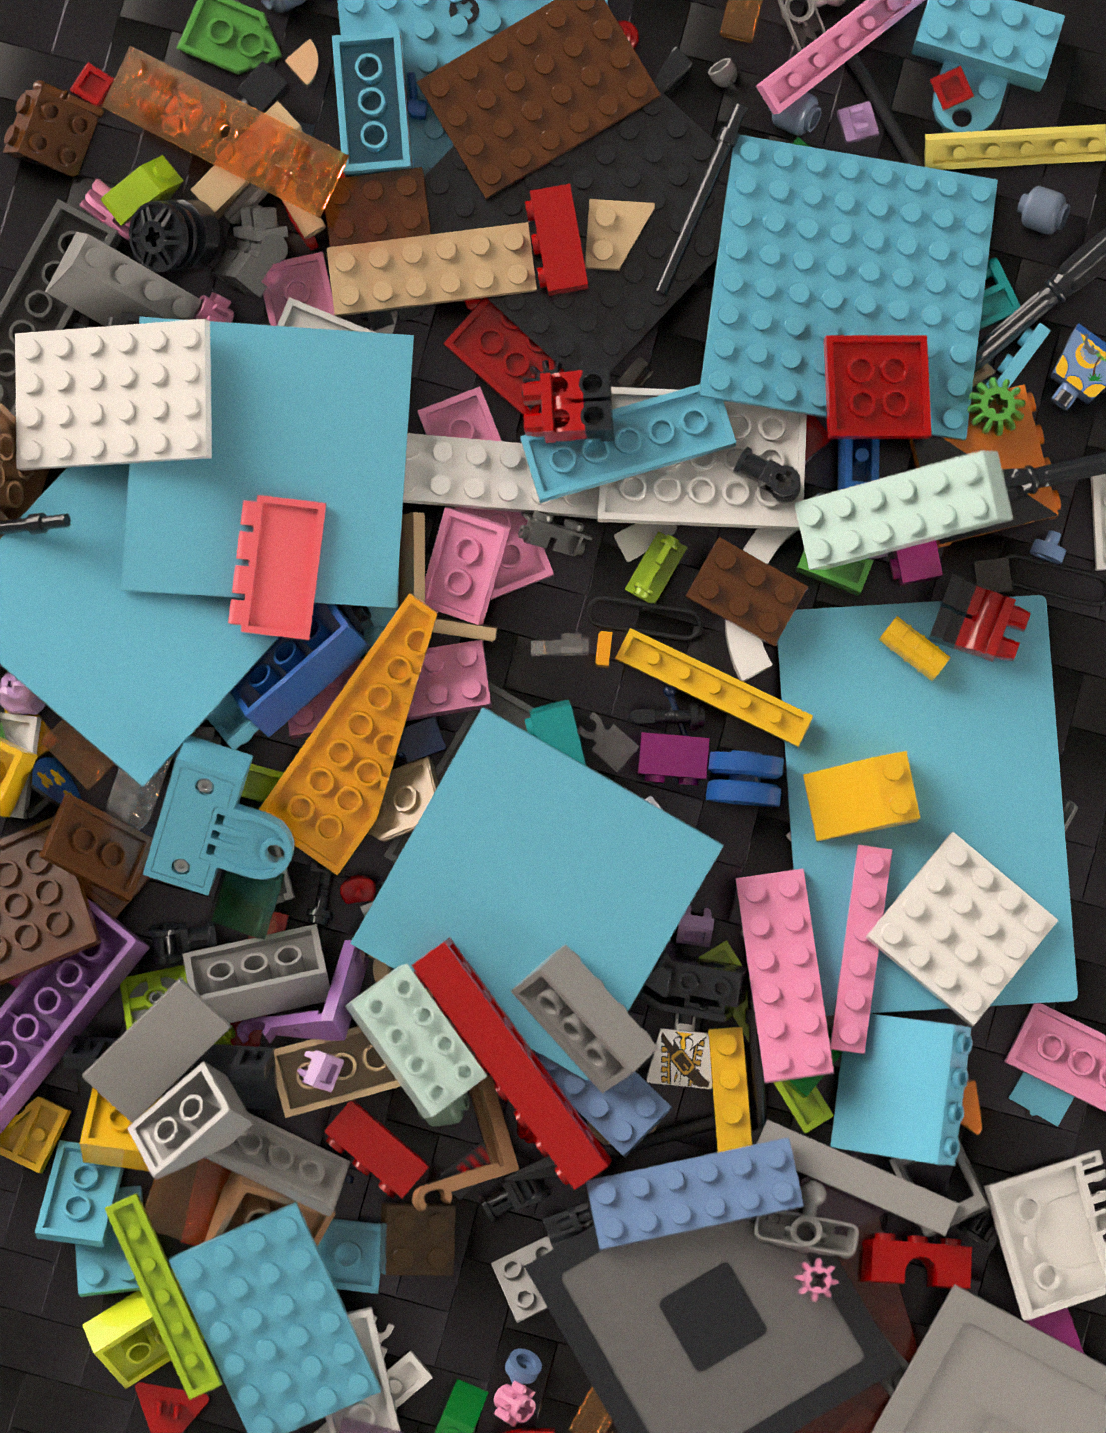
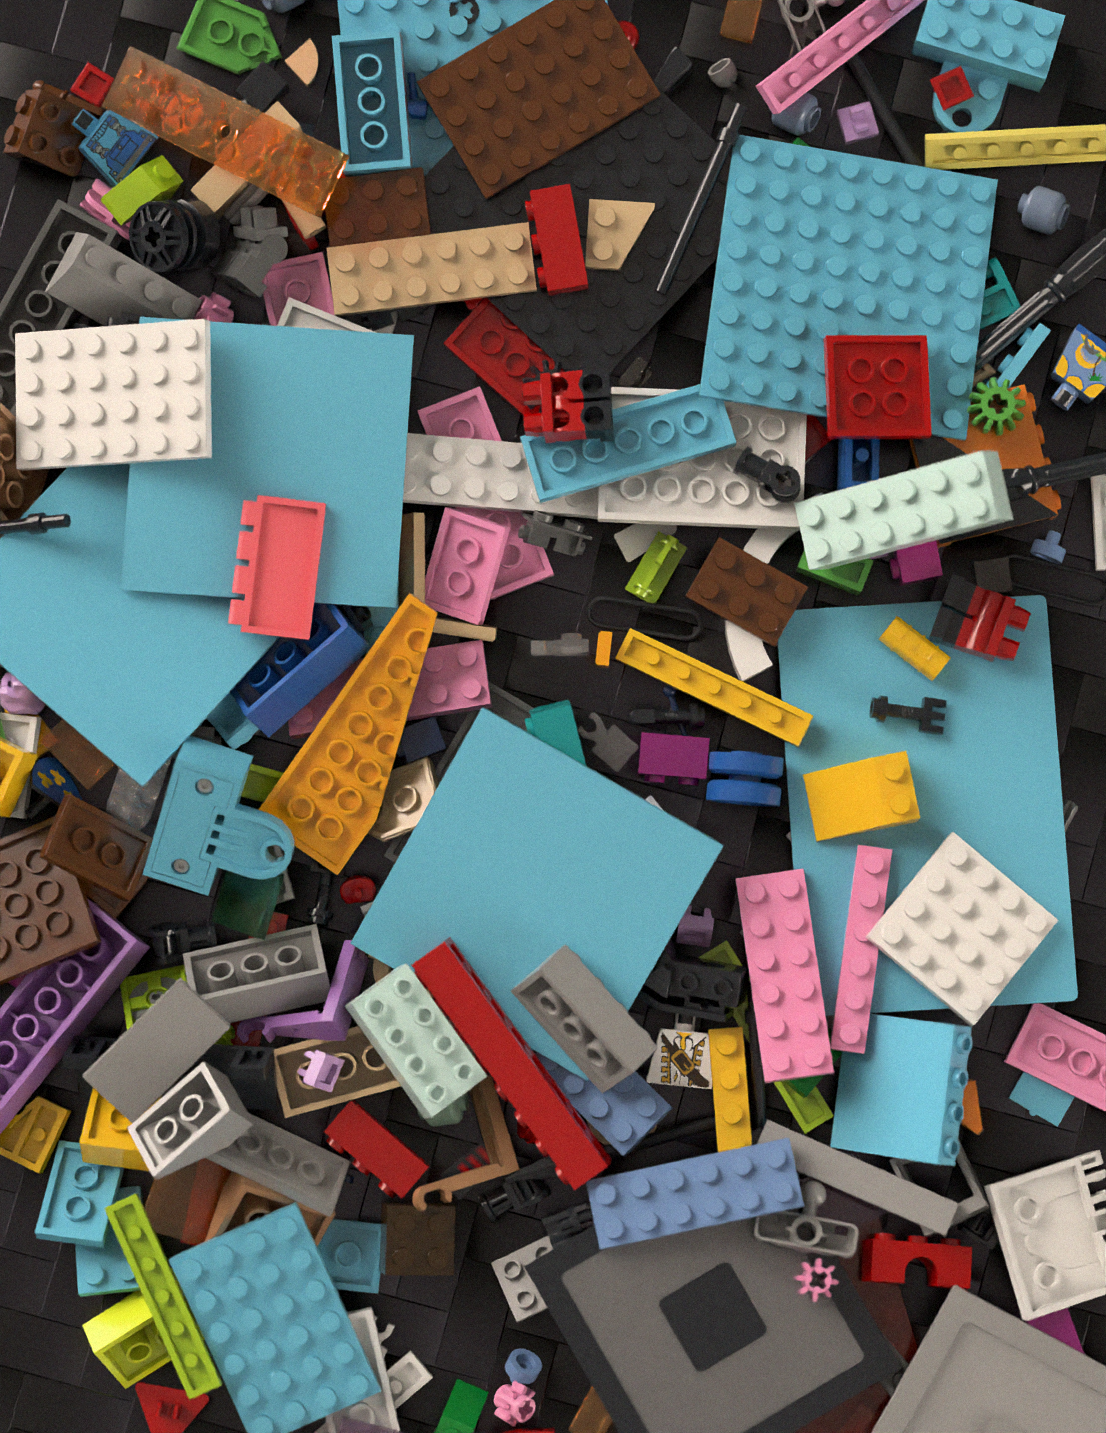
none -> torso [71,109,158,187]
none -> black hinge [869,695,947,735]

